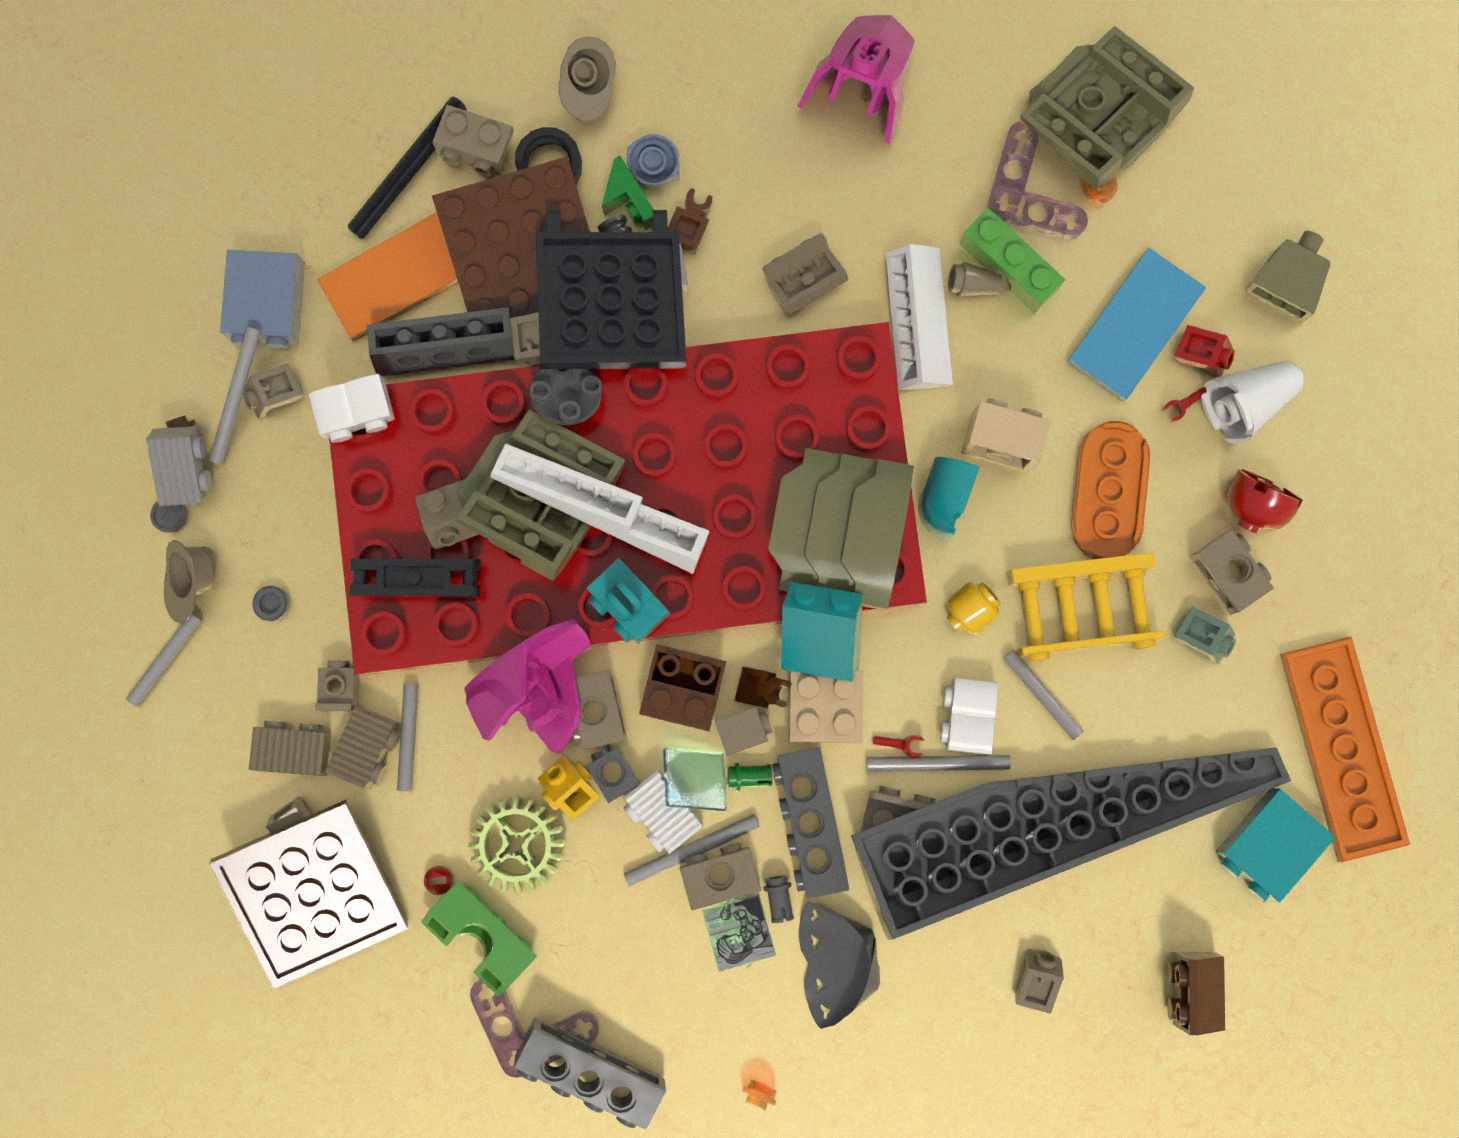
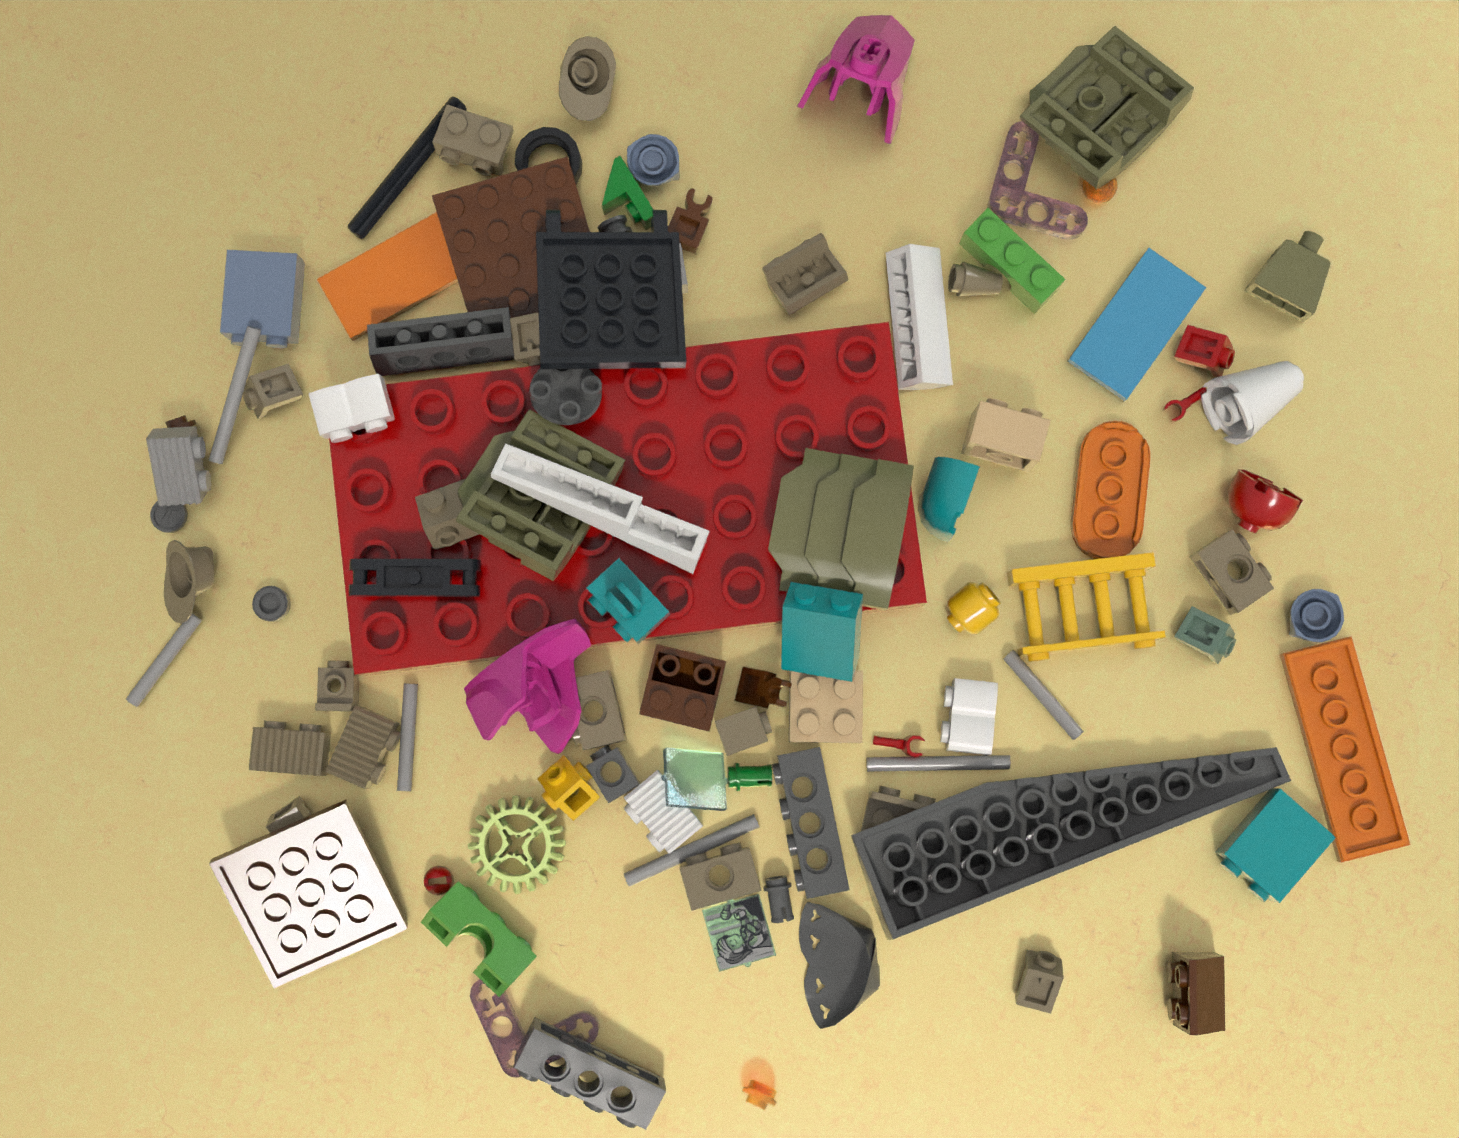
none -> sand blue hat [1289,589,1344,642]

